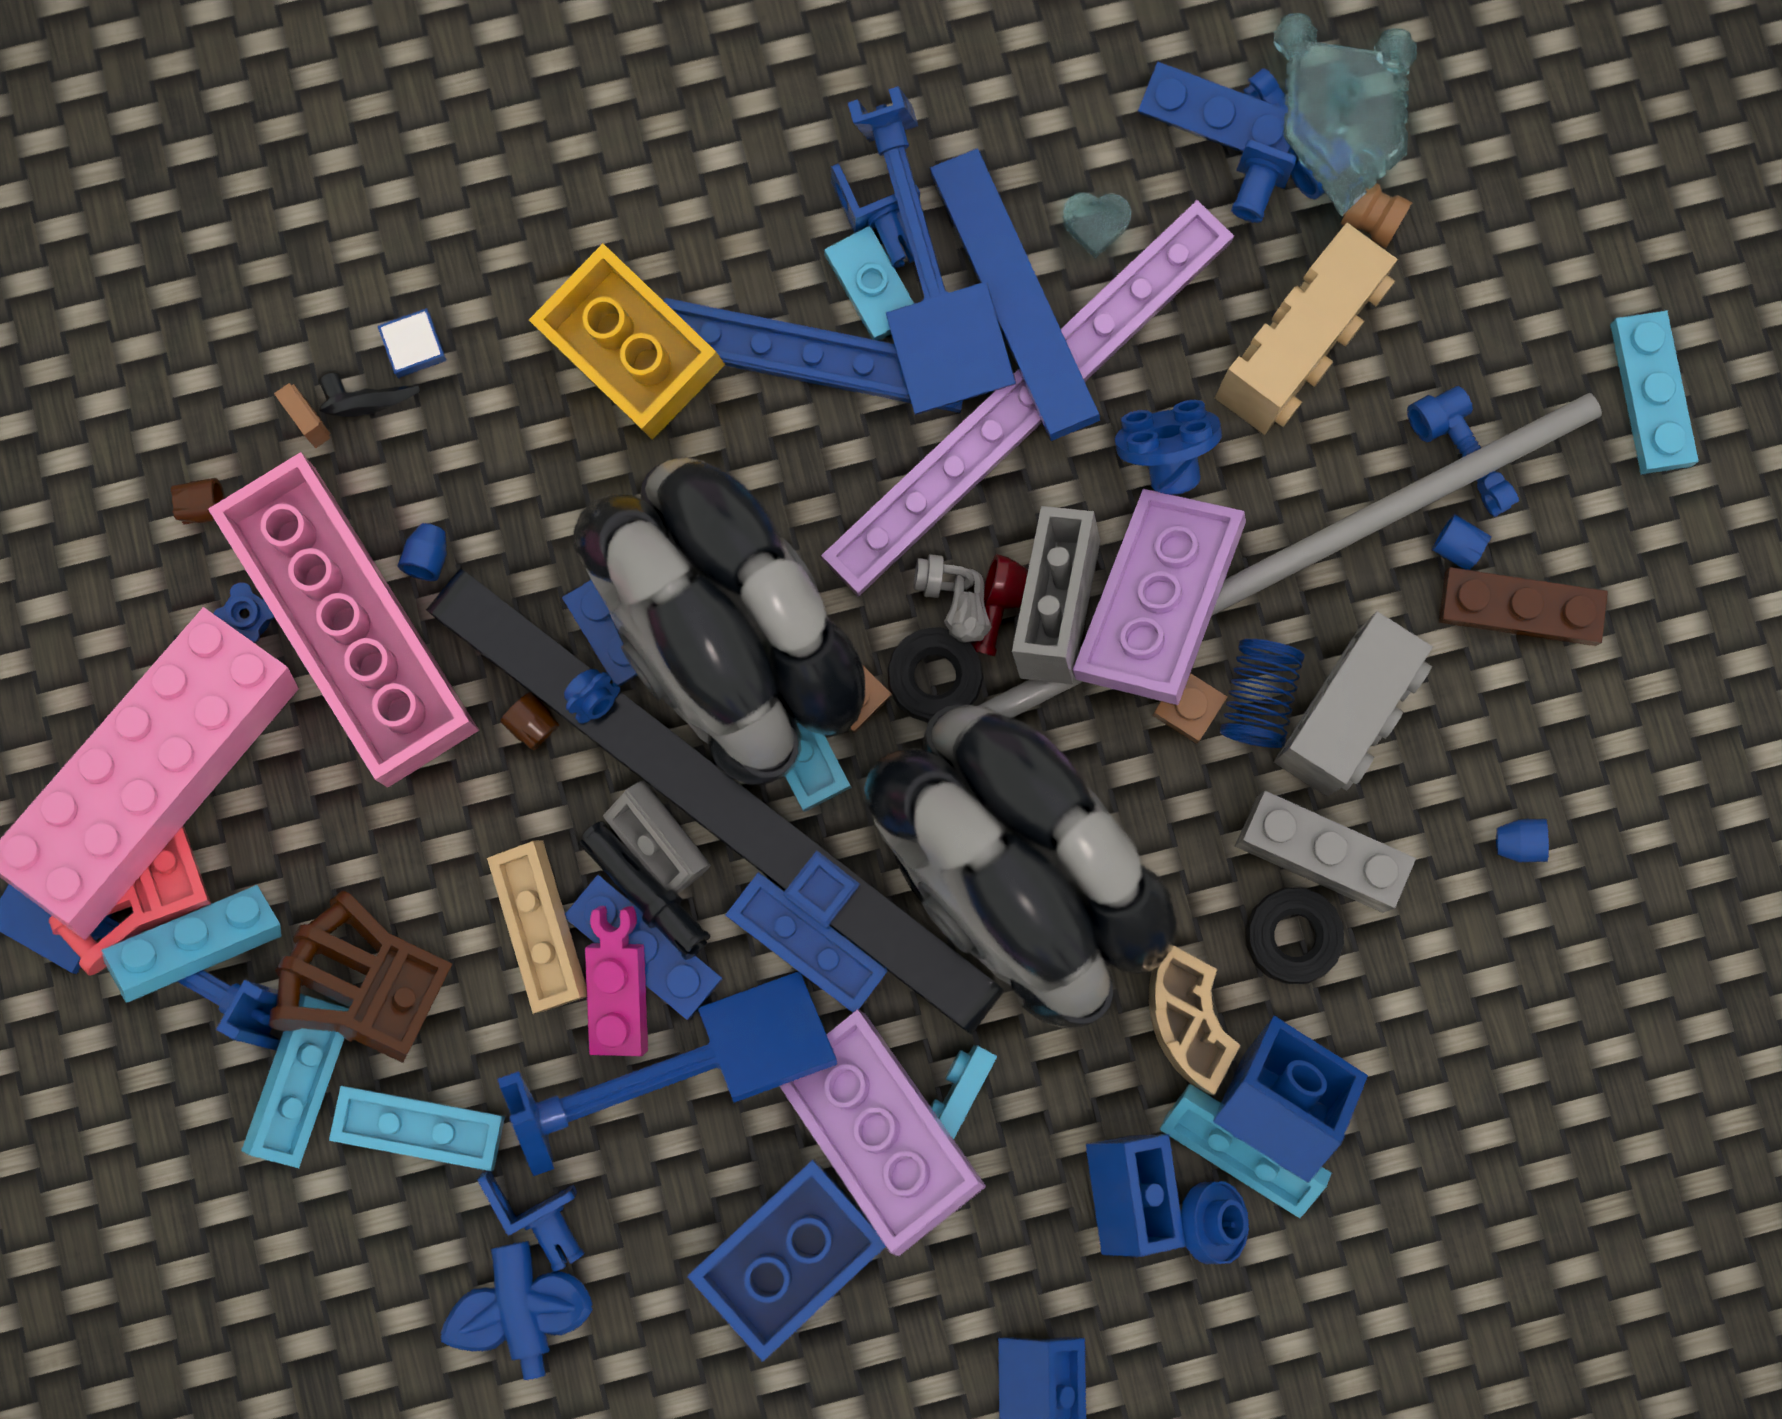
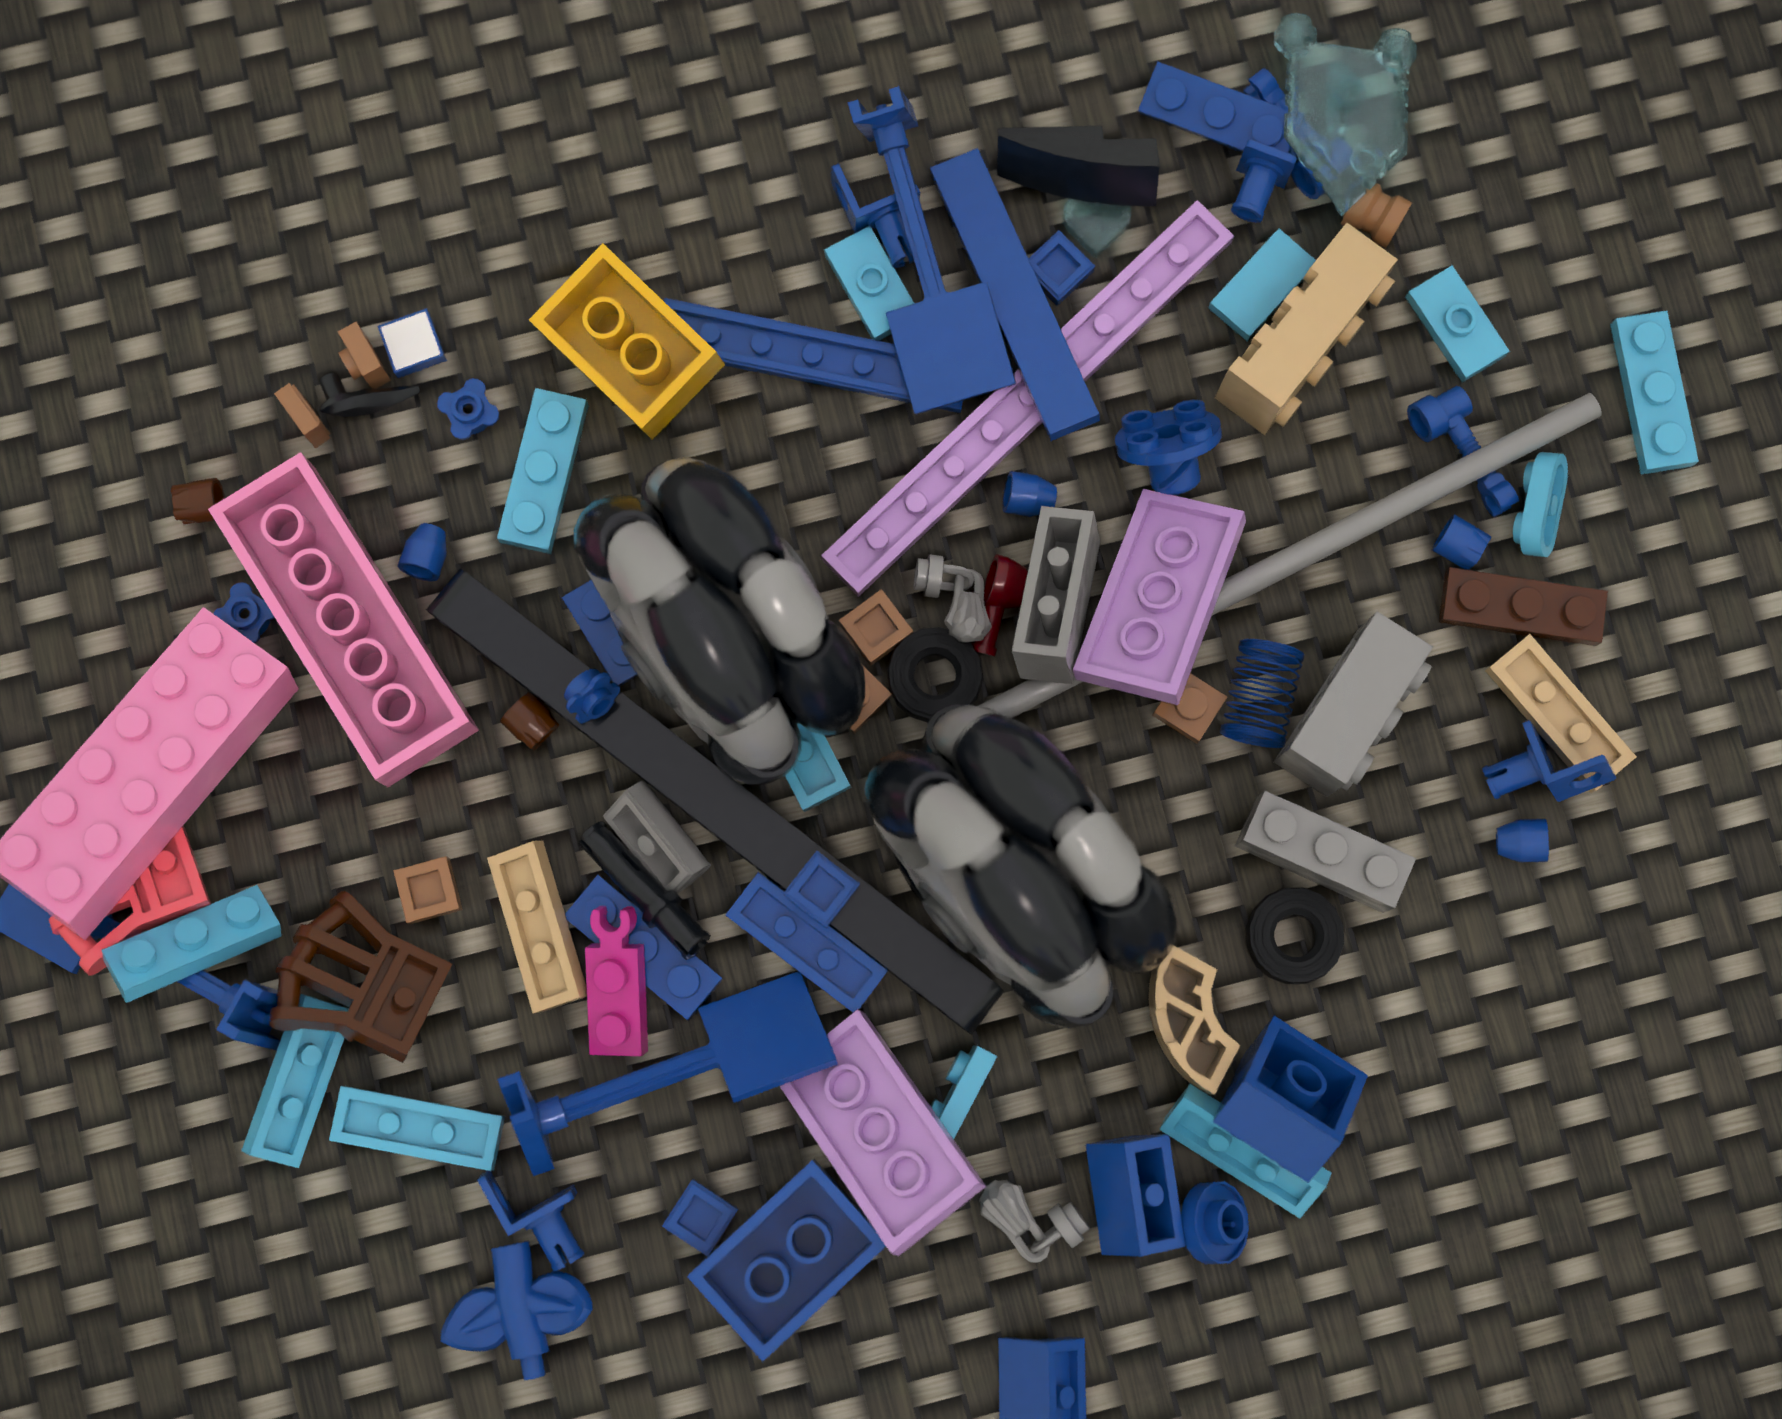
none -> medium nougat plate [338,322,391,389]
none -> medium nougat plate [393,856,463,924]
none -> blue plate [437,379,499,440]
none -> medium azure plate [497,388,589,554]
none -> blue tile [662,1179,739,1257]
none -> medium nougat plate [839,589,913,666]
none -> light grey piece [979,1180,1090,1263]
none -> black slope [997,126,1160,207]
none -> blue hose [1003,471,1057,517]
none -> blue tile [1028,230,1095,306]
none -> medium azure tile [1208,229,1316,341]
none -> medium azure plate [1405,265,1510,383]
none -> blue bracket [1482,720,1616,802]
none -> tan plate [1485,634,1637,793]
none -> medium azure plate [1513,452,1568,557]

